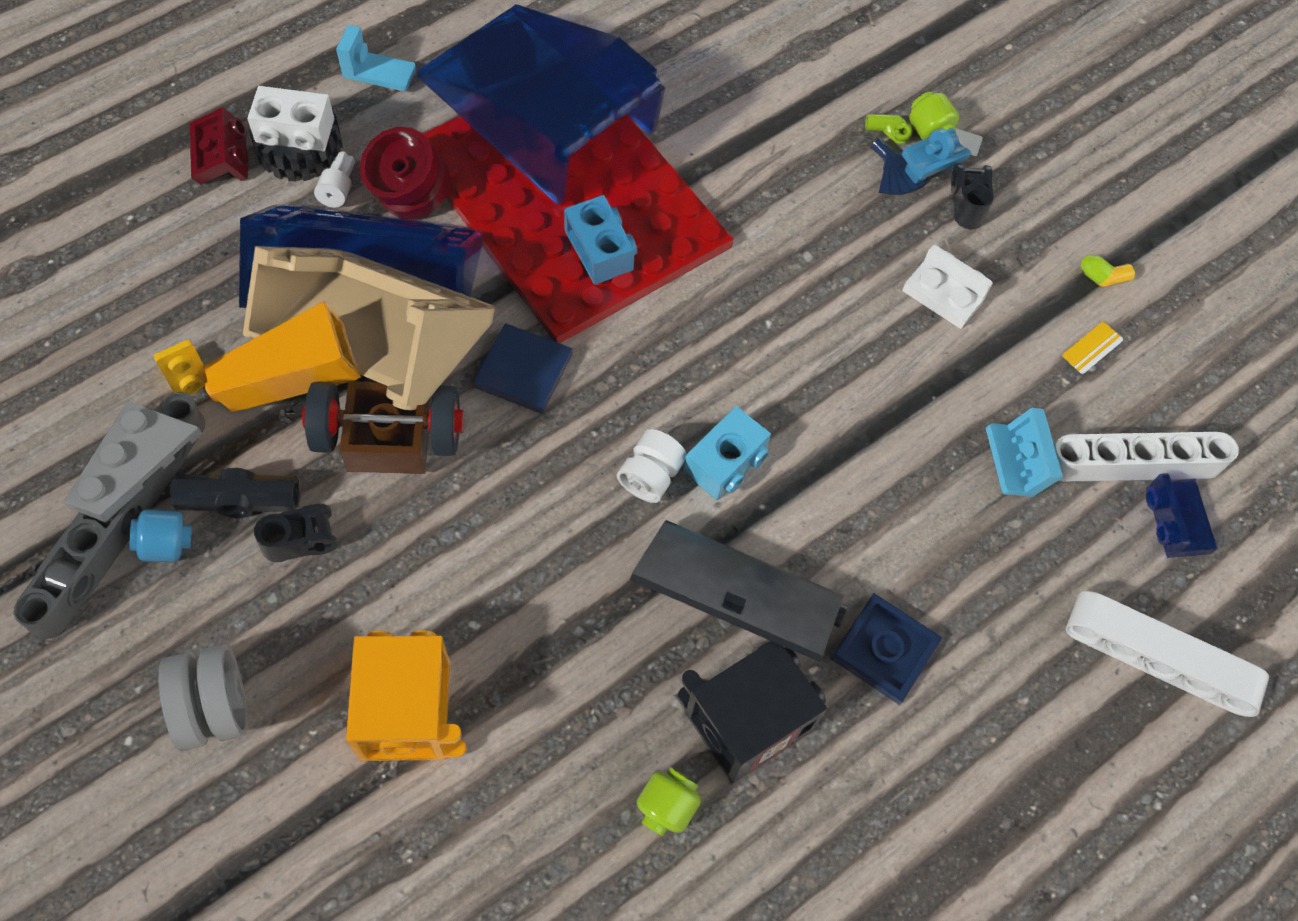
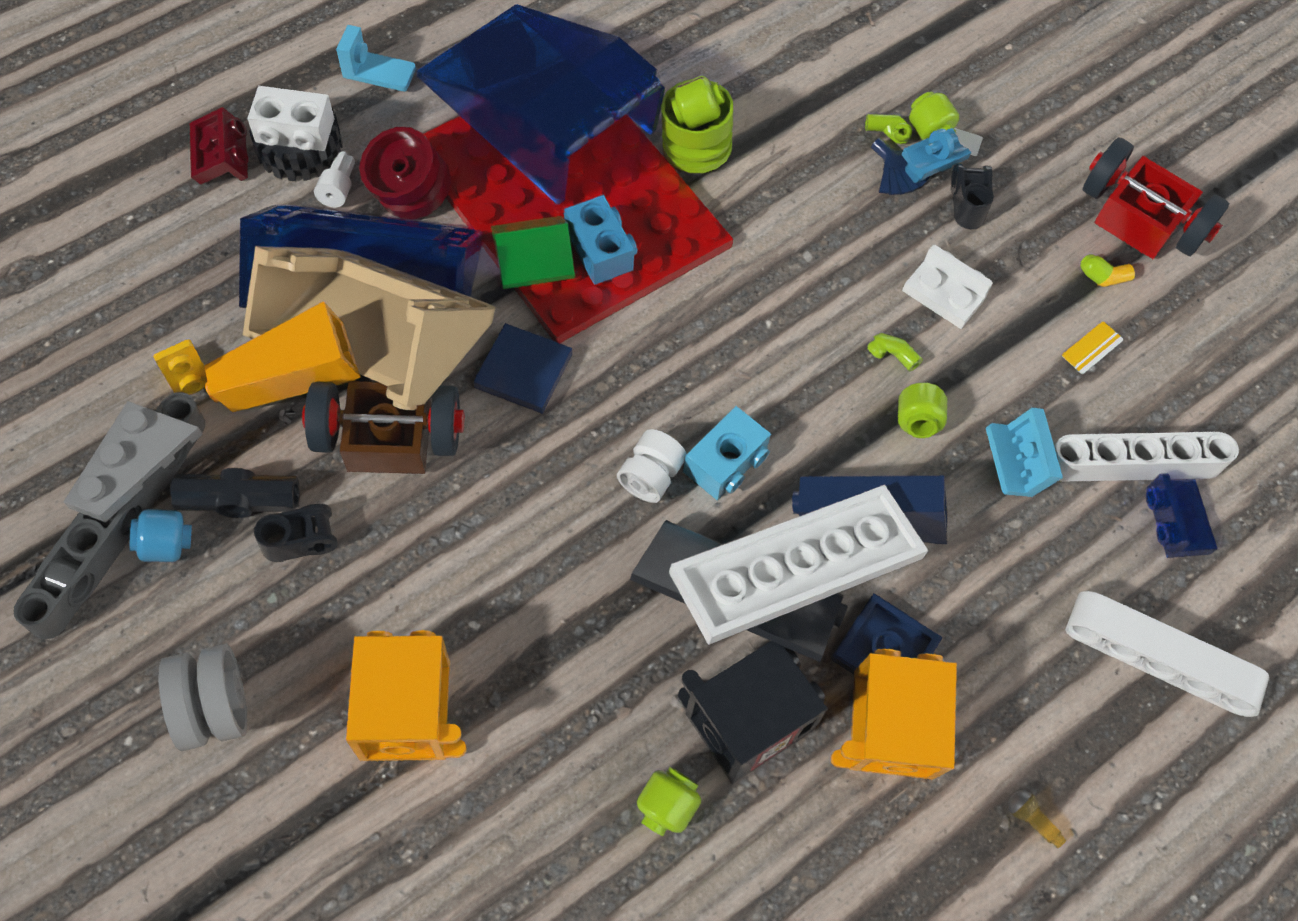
none -> green slope [491,216,575,289]
none -> lime wheel [661,79,733,173]
none -> white plate [669,485,928,645]
none -> lime head [671,76,725,128]
none -> dark blue slope [792,475,948,544]
none -> light orange container [830,649,957,780]
none -> lime arm [867,333,923,372]
none -> lime head [898,382,947,438]
none -> clear yellow piece [1008,790,1066,849]
none -> red brick [1082,137,1230,259]

